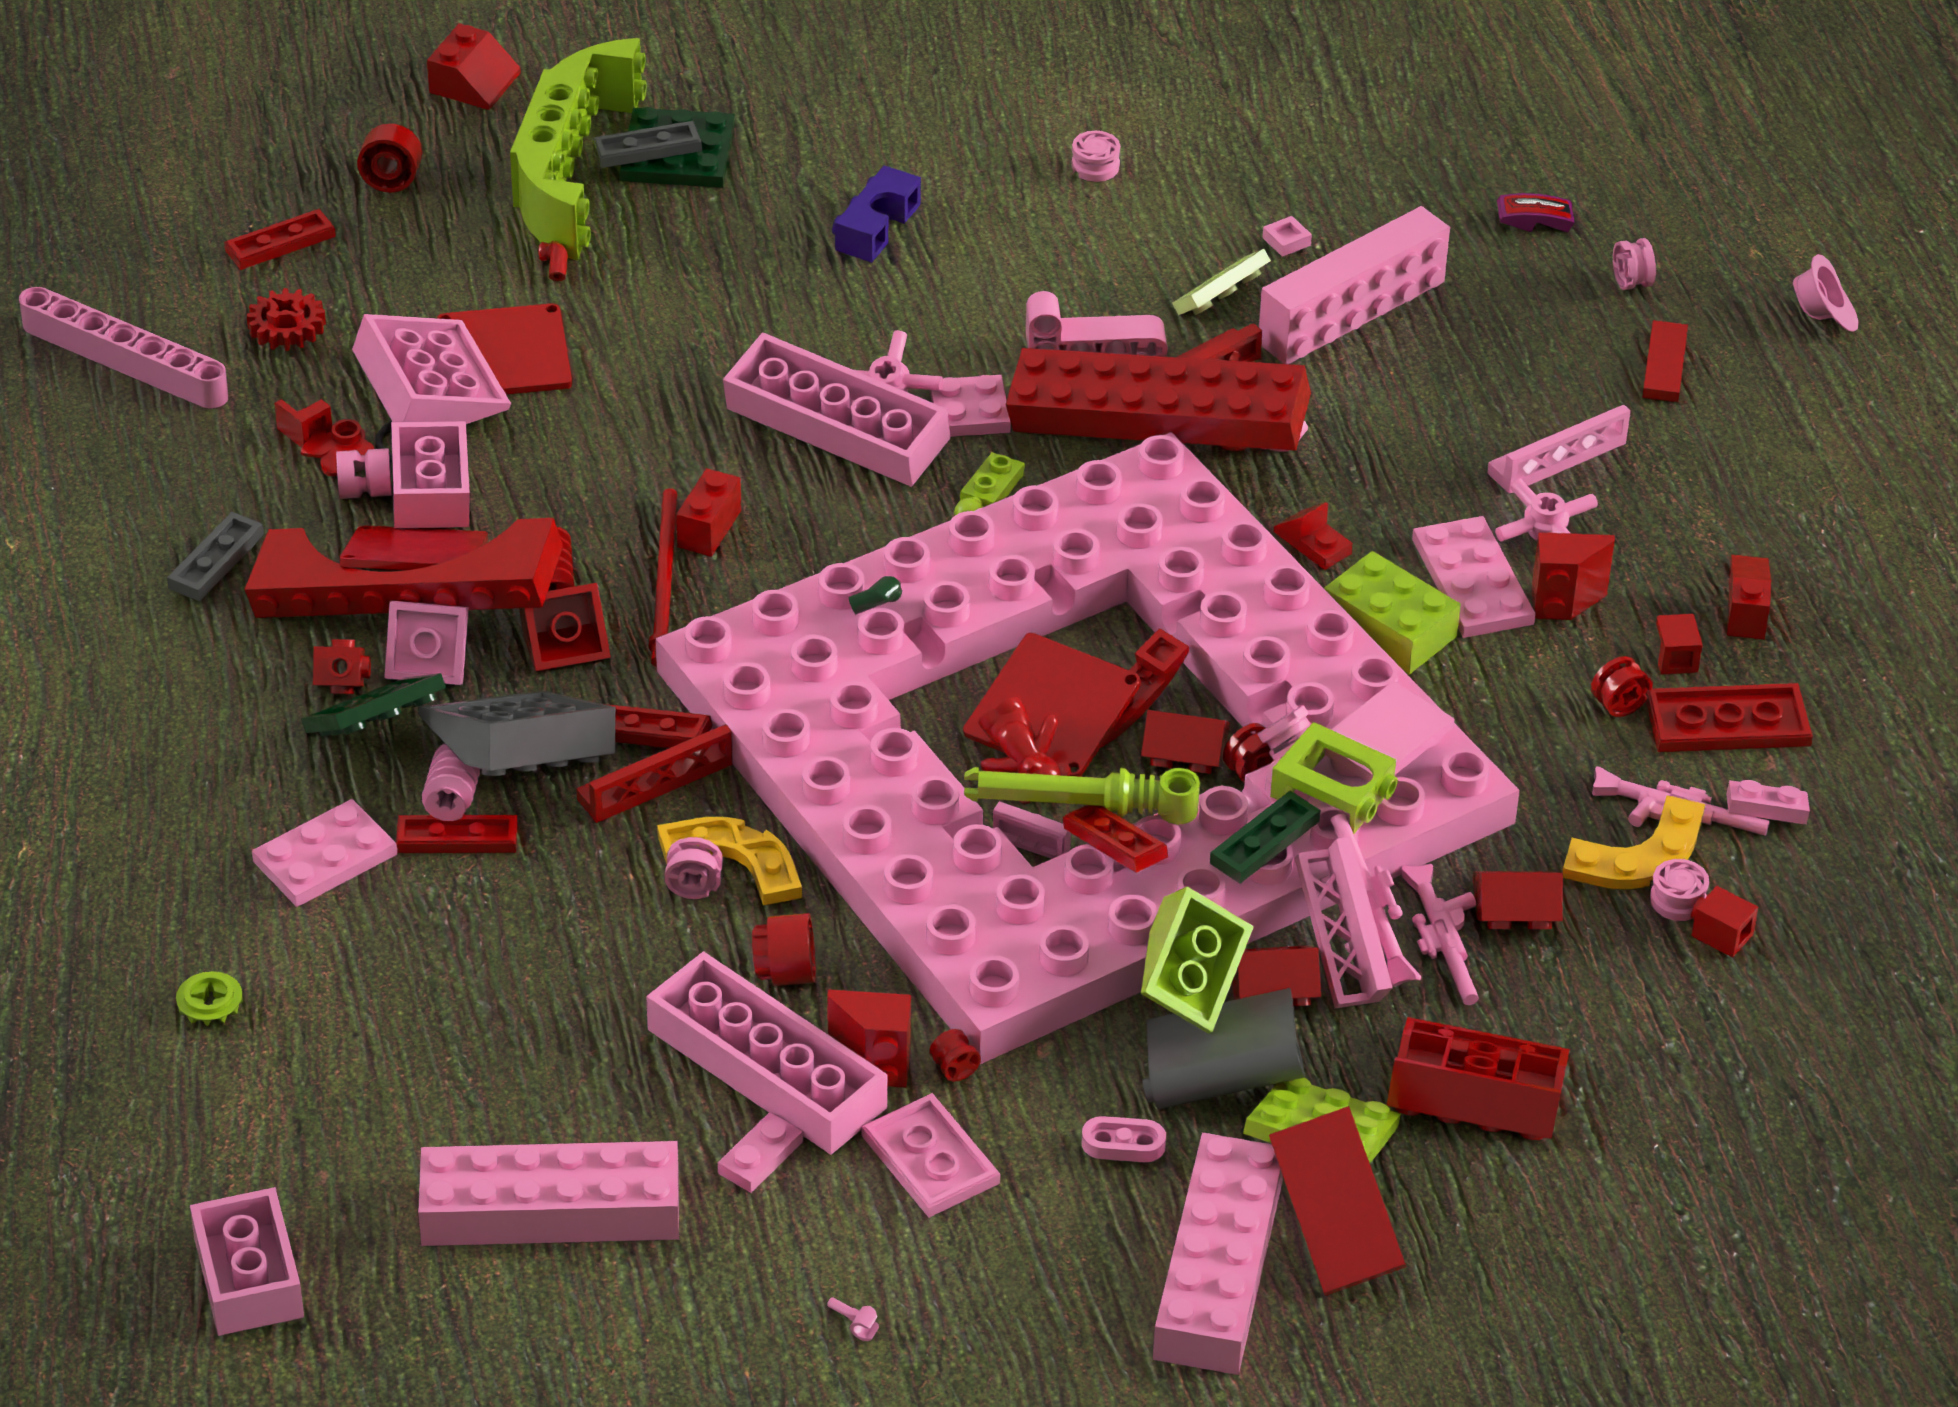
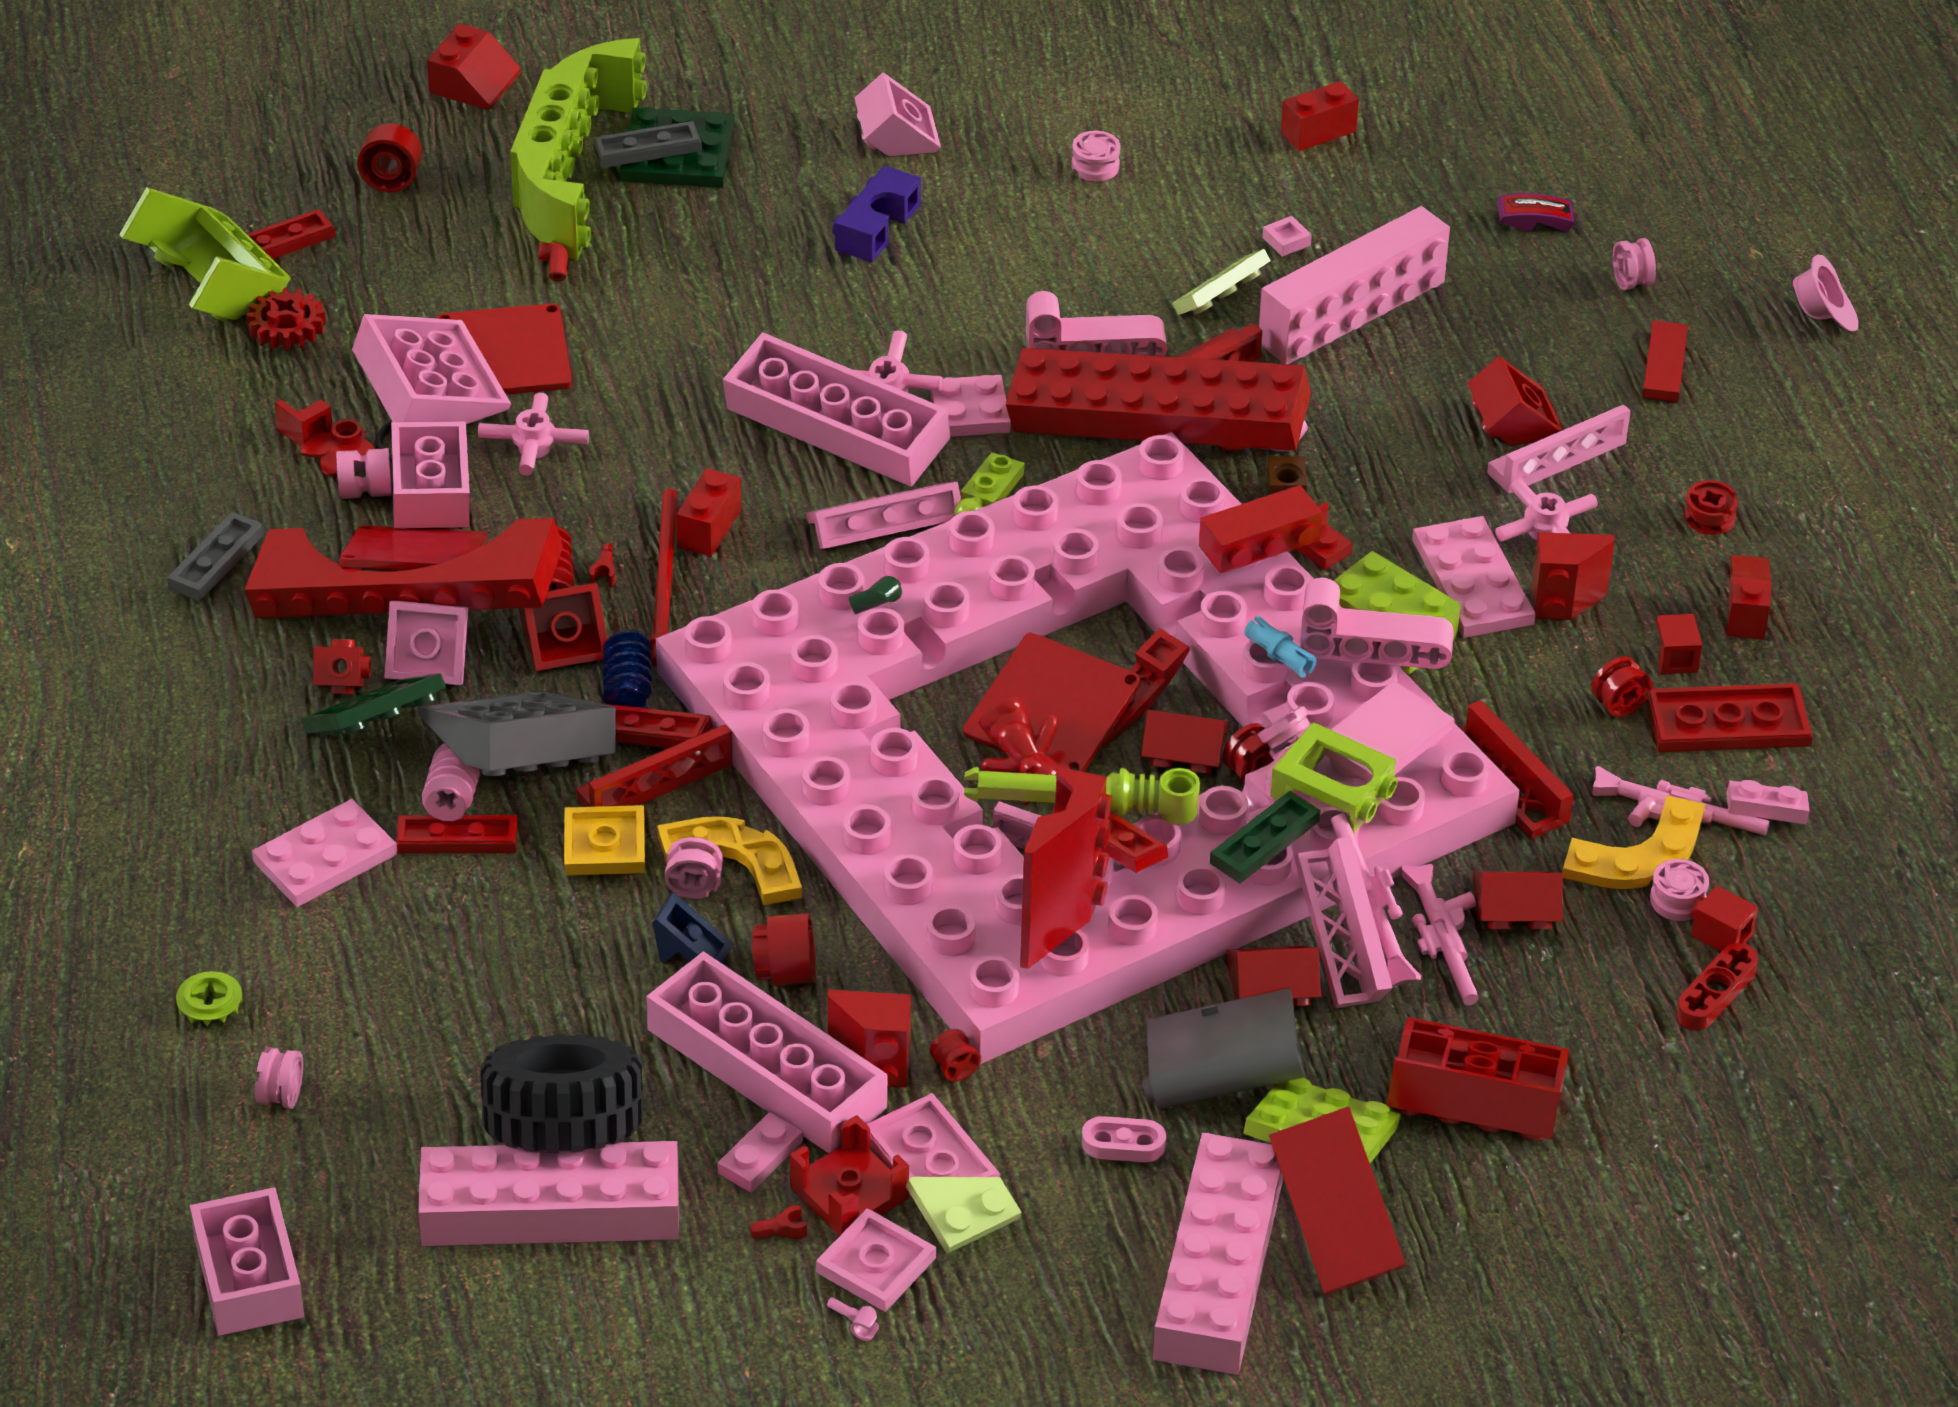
bright pink beam [19,287,228,409] -> none
lime slope [1141,886,1254,1034] -> none
none -> lime windscreen [119,187,291,322]
none -> bright pink wheel [255,1047,303,1109]
none -> bright pink bar [478,393,589,476]
none -> black tyre [480,1034,643,1153]
none -> yellow plate [564,805,645,875]
none -> red piece [589,543,616,587]
none -> clear blue piece [603,630,652,708]
none -> dark blue slope [652,892,734,963]
none -> red piece [749,1205,807,1239]
none -> red panel [790,1115,909,1237]
none -> bright pink fence [806,482,961,549]
none -> bright pink plate [816,1208,936,1312]
none -> bright pink slope [855,72,941,156]
none -> yellowish green wing [906,1177,1022,1254]
none -> red piece [1020,766,1112,969]
none -> red brick [1199,485,1323,574]
none -> medium azure pin [1244,616,1317,678]
none -> reddish brown brick [1266,456,1307,496]
none -> red brick [1281,81,1359,151]
none -> bright pink beam [1300,578,1454,669]
none -> red fence [1460,700,1574,839]
none -> red slope [1467,356,1563,446]
none -> red beam [1676,943,1758,1030]
none -> red wheel [1684,480,1738,535]

